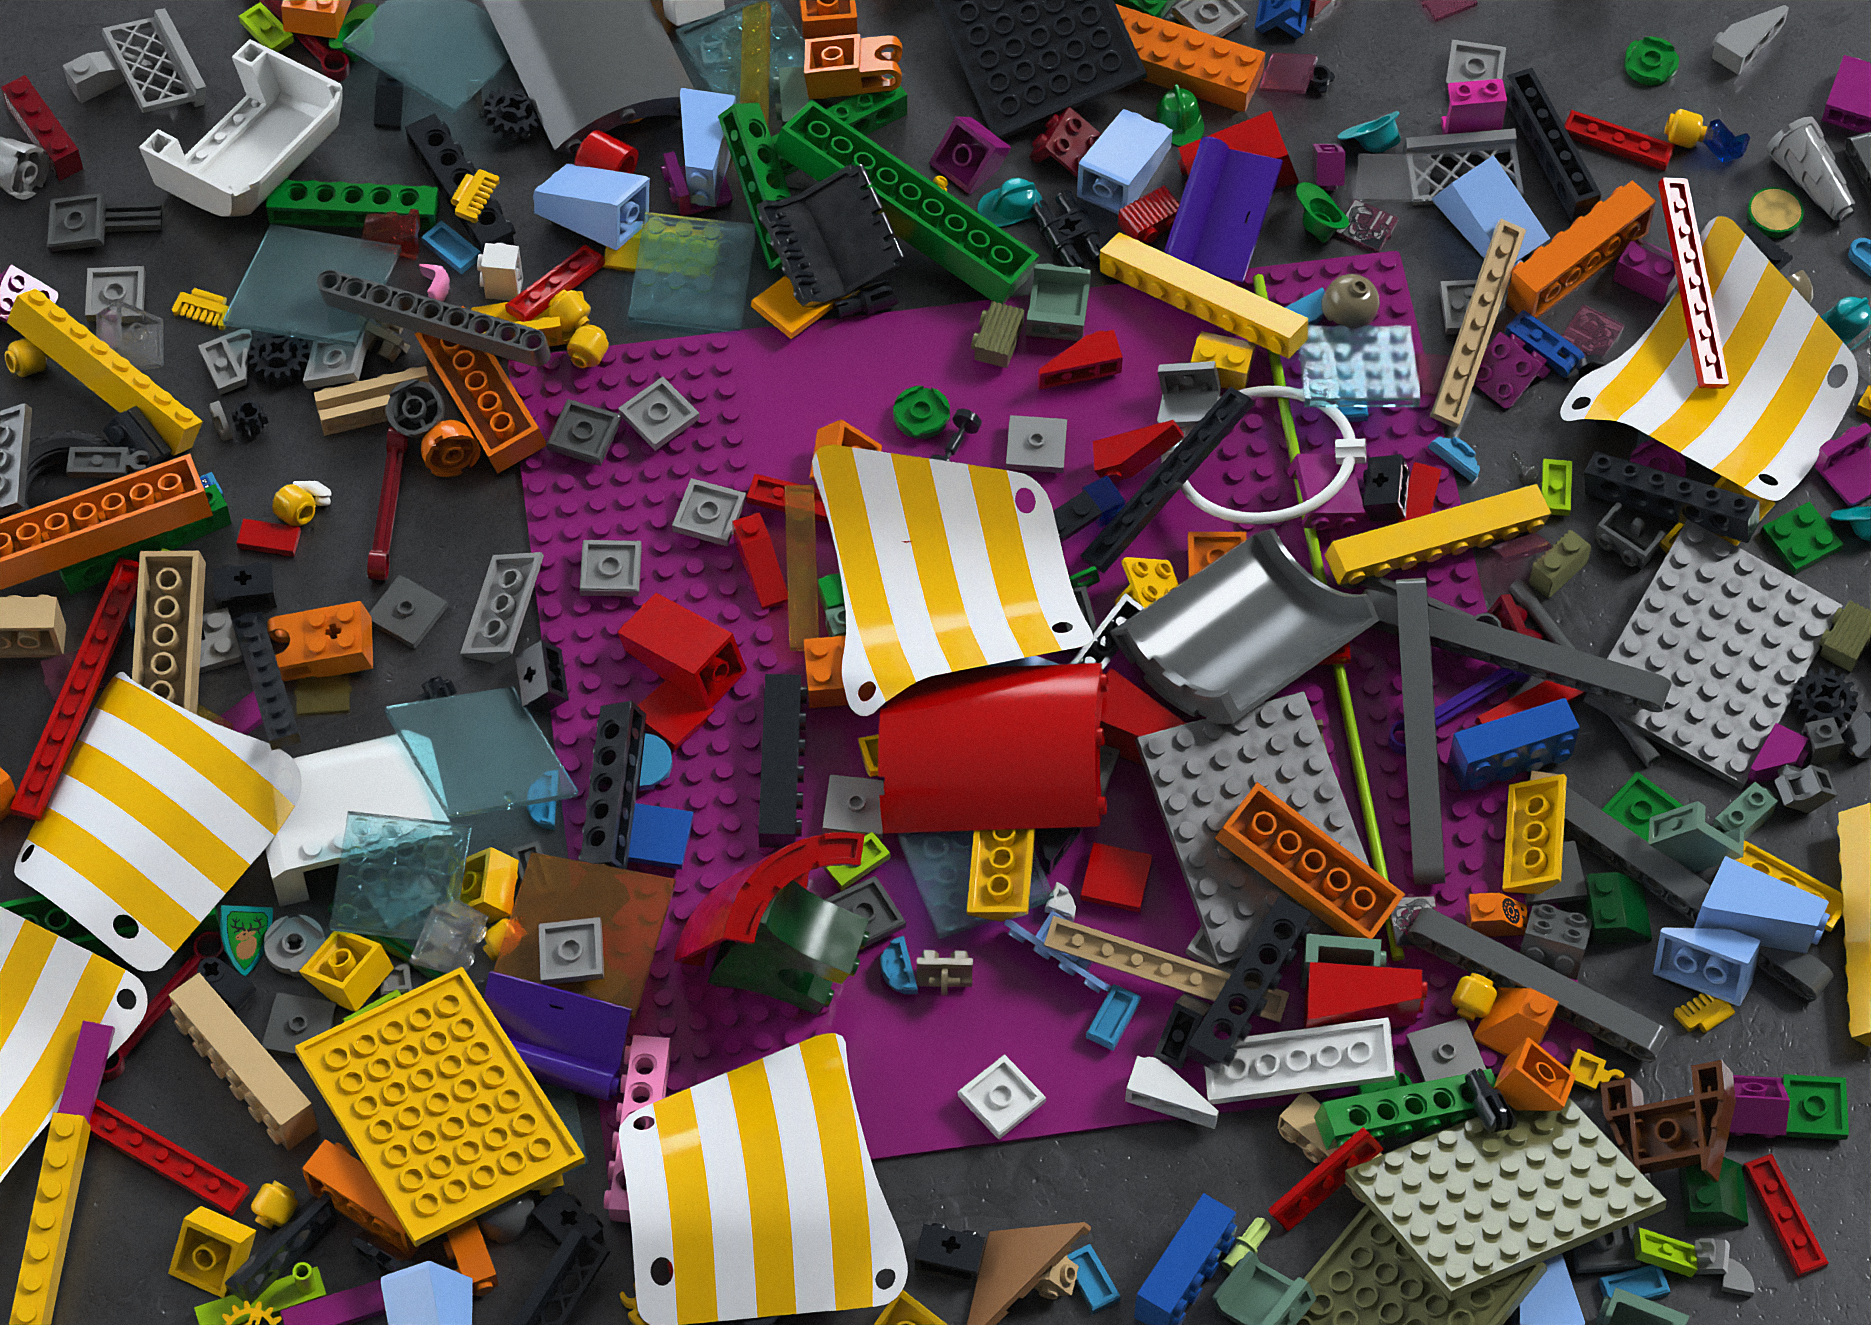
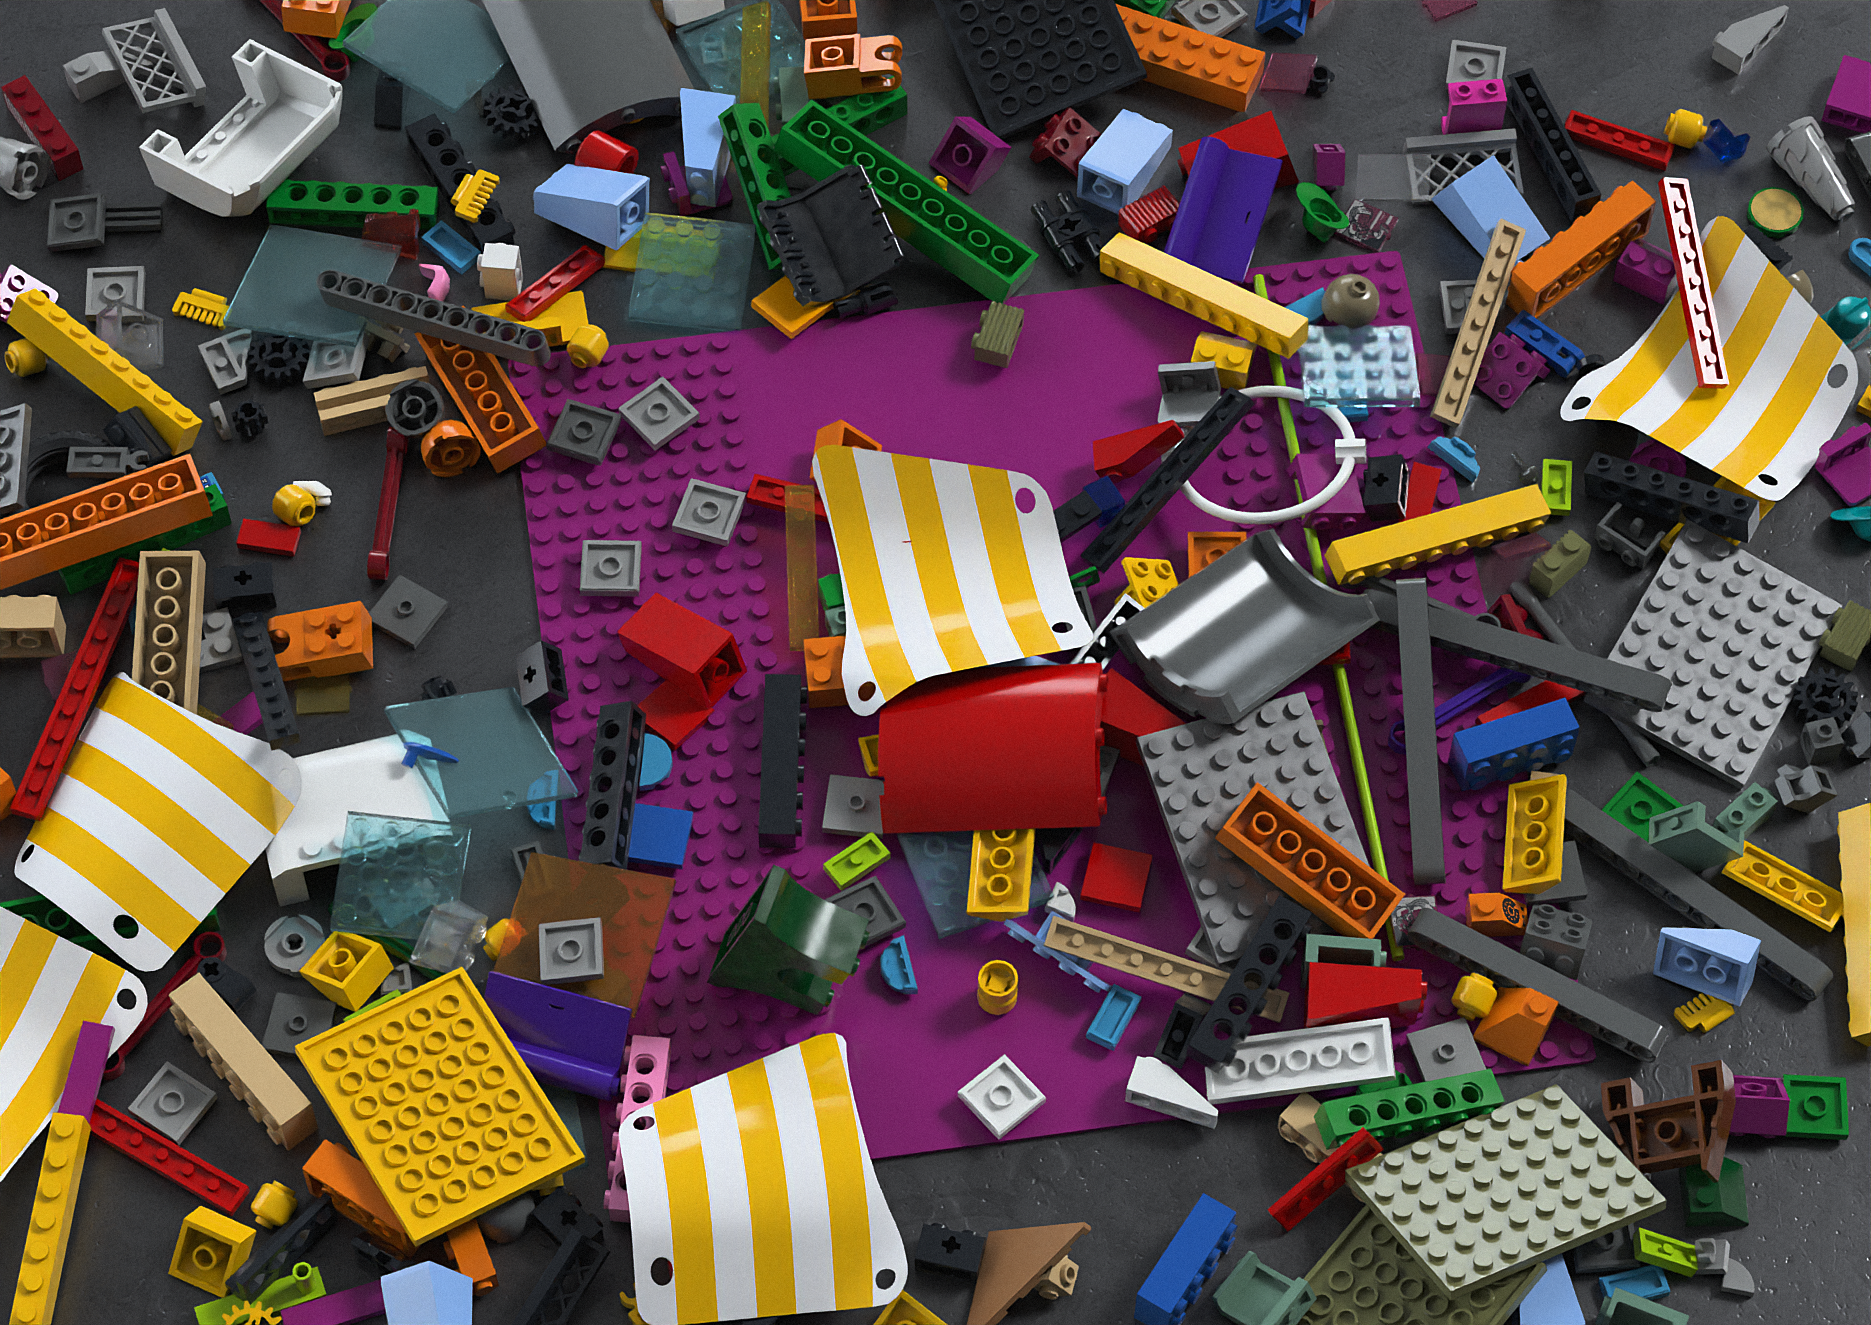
shield [220,905,273,976] -> none
lime plate [239,2,294,52] -> none
yellow slope [444,847,519,923] -> none
light grey slope [460,552,544,664] -> none
yellow head [549,289,591,332] -> none
red panel [673,832,865,967] -> none
red slope [732,512,790,610] -> none
green tile [893,386,950,439] -> none
dark tan hips [917,950,973,996] -> none
black wheel [930,408,982,462] -> none
teal piece [977,178,1042,228] -> none
light grey plate [1006,415,1067,473] -> none
sand green panel [1026,263,1091,341] -> none
red slope [1037,330,1123,390] -> none
dark azure tile [1068,1244,1121,1315] -> none
green piece [1156,84,1204,147] -> none
yellowish green axle [1221,1217,1271,1274] -> none
teal piece [1338,111,1401,153] -> none
black arm [1465,1068,1517,1133] -> none
orange slope [1493,1037,1576,1111] -> none
clear pink piece [1562,304,1625,358] -> none
yellow plate [1568,1049,1625,1091] -> none
dark green slope [1584,872,1652,945] -> none
green tile [1624,36,1680,86] -> none
light blue slope [1694,856,1830,954] -> none
red tile [1743,1153,1829,1278] -> none
magenta slope [1746,723,1809,785] -> none
green plate [1760,501,1844,575] -> none
none -> light grey plate [128,1061,218,1146]
none -> blue bar [401,742,459,769]
none -> yellow wheel [977,960,1018,1015]

